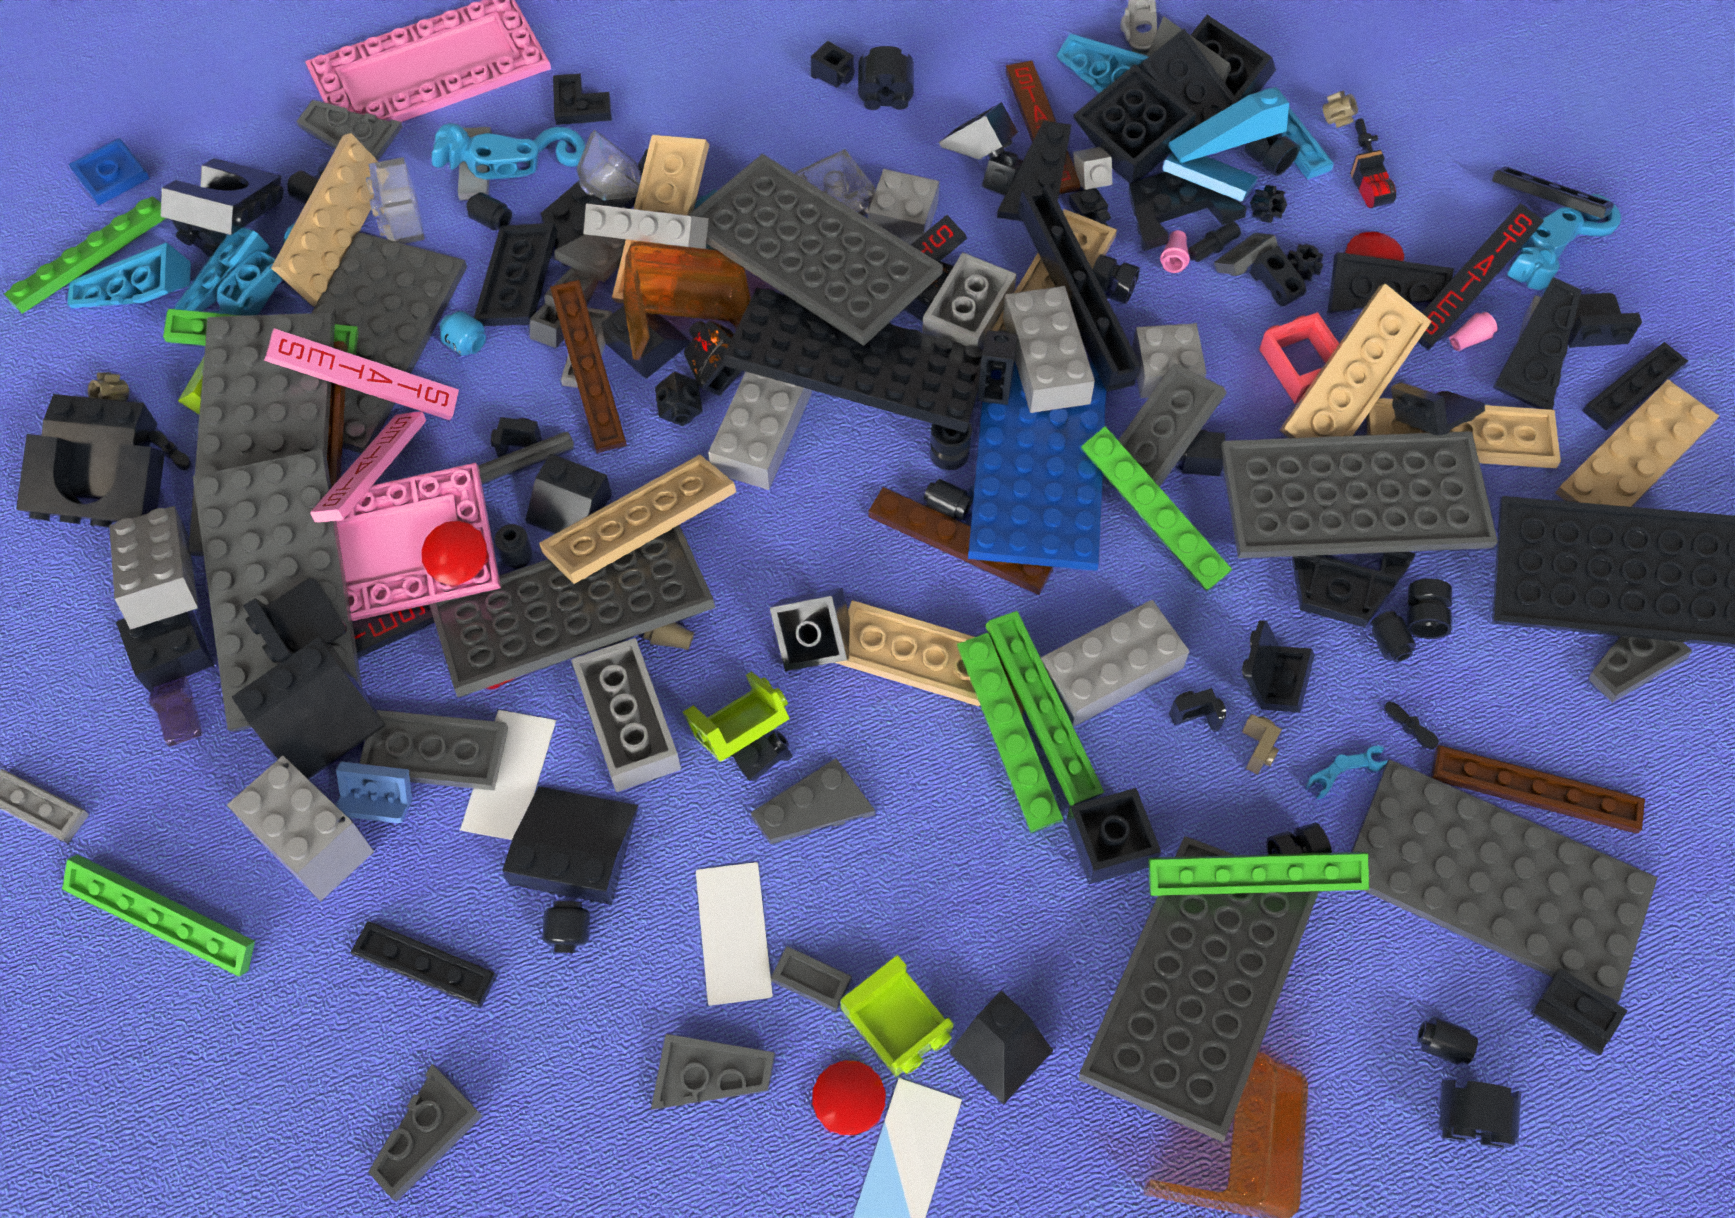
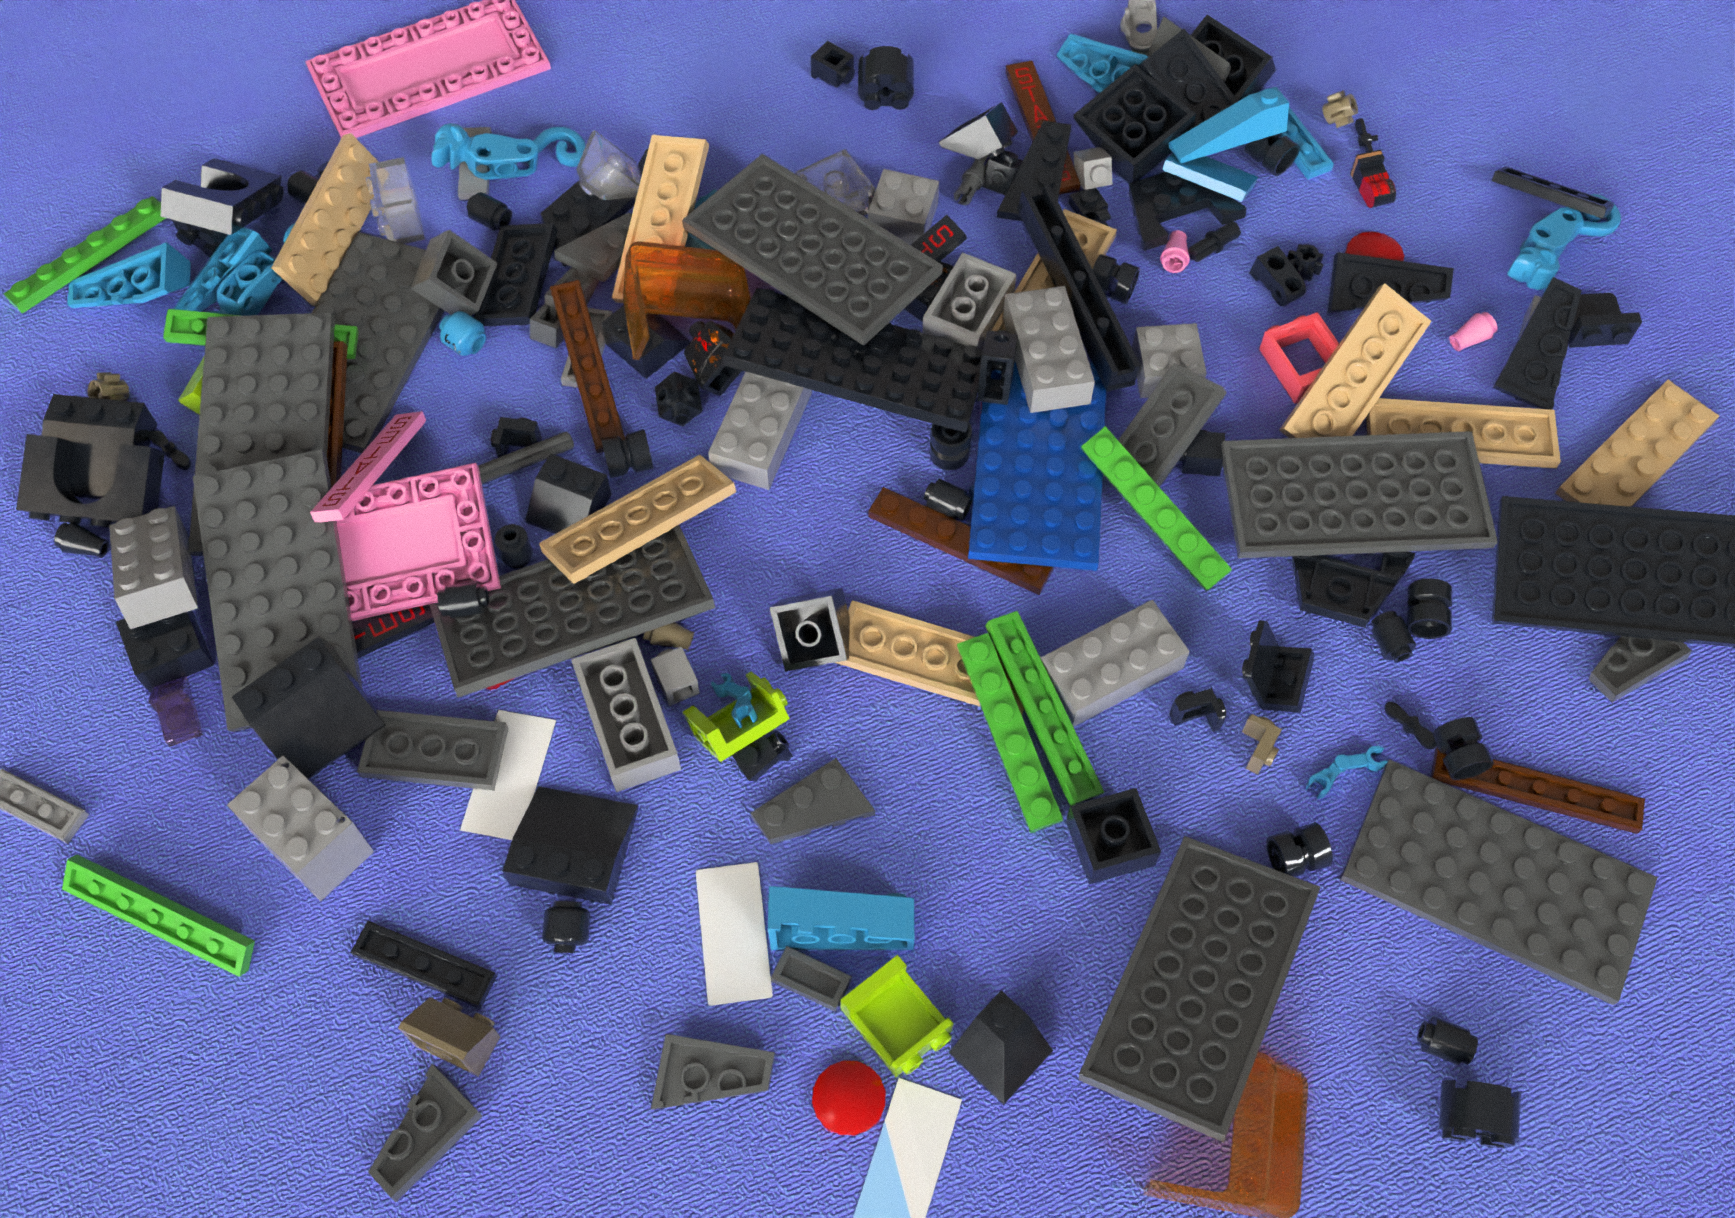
blue plate [68,138,150,206] -> none
black bracket [243,578,347,663] -> none
bright pink tile [264,328,459,420] -> none
dark grey wing [296,100,403,161] -> none
medium blue bracket [335,762,412,823] -> none
red dish [421,521,489,587] -> none
black plate [553,73,612,125] -> none
light grey brick [584,204,709,249] -> none
bright green plate [1148,852,1369,896] -> none
dark grey plate [1214,233,1278,276] -> none
black gear [1250,185,1287,223] -> none
black bracket [1391,382,1485,436] -> none
black tile [1418,203,1544,350] -> none
black plate [1530,968,1628,1056] -> none
black tile [1583,342,1688,430] -> none
none -> black cone [54,522,109,558]
none -> dark tan slope [398,997,500,1077]
none -> dark grey brick [410,230,498,315]
none -> black brick [437,581,490,618]
none -> black wheel [601,429,653,478]
none -> light grey brick [651,647,700,706]
none -> dark azure piece [711,673,758,728]
none -> dark azure wedge [768,886,915,950]
none -> dark grey pin [954,155,989,205]
none -> black wheel [1432,717,1494,780]

